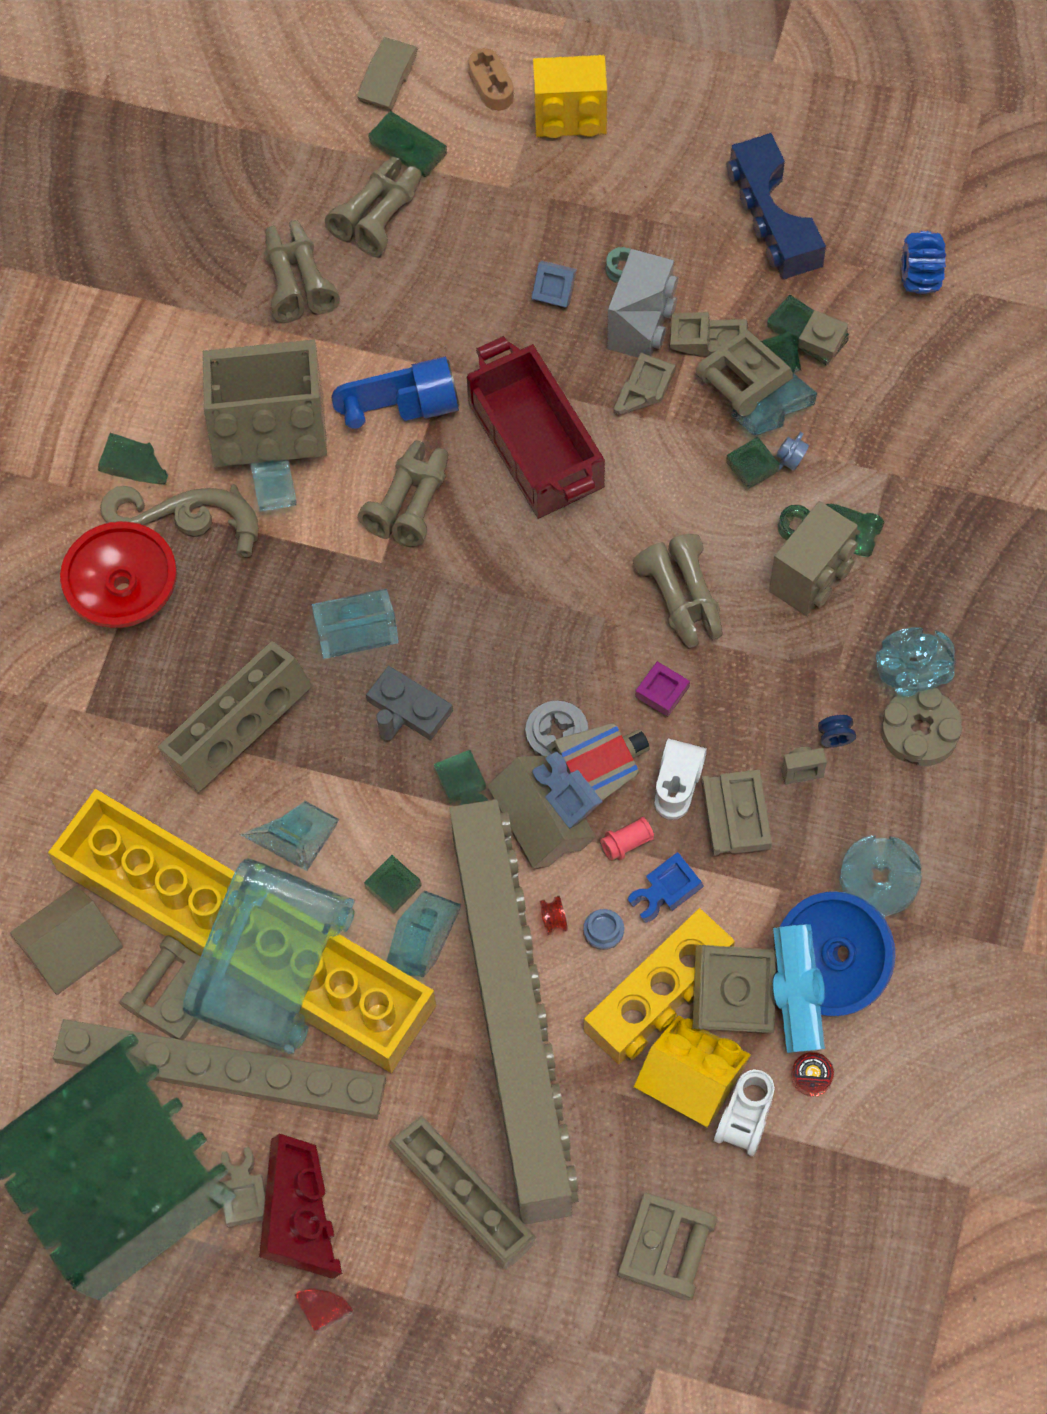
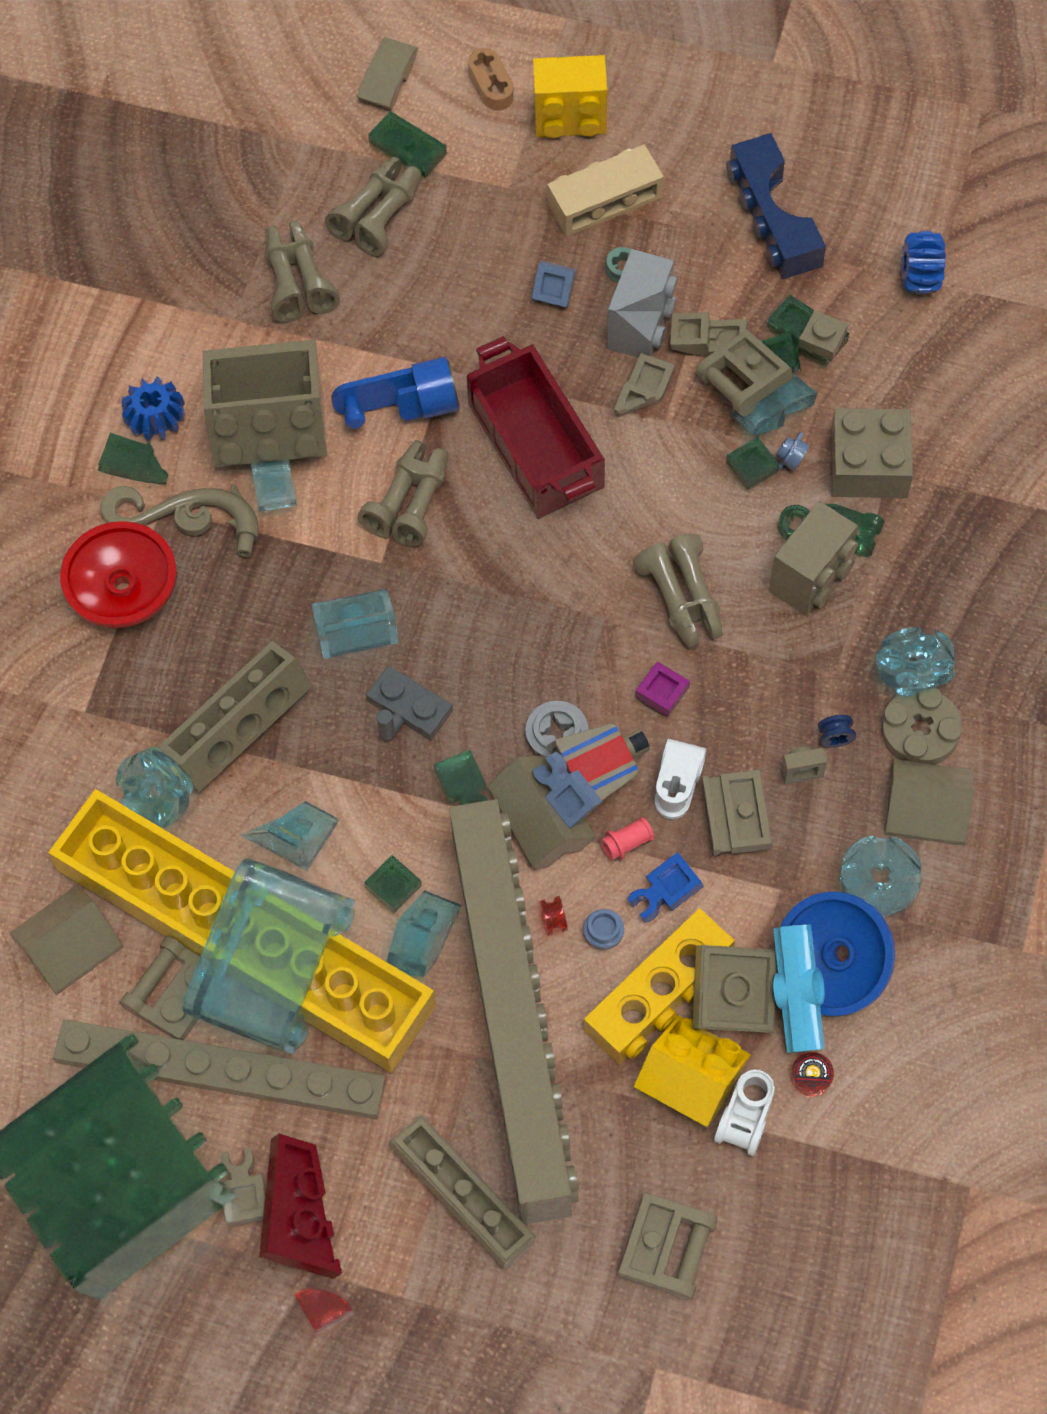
none -> clear light blue plate [116,746,193,828]
none -> blue gear [121,376,185,442]
none -> tan brick [547,144,664,237]
none -> dark tan brick [831,408,913,498]
none -> dark tan slope [885,759,974,846]

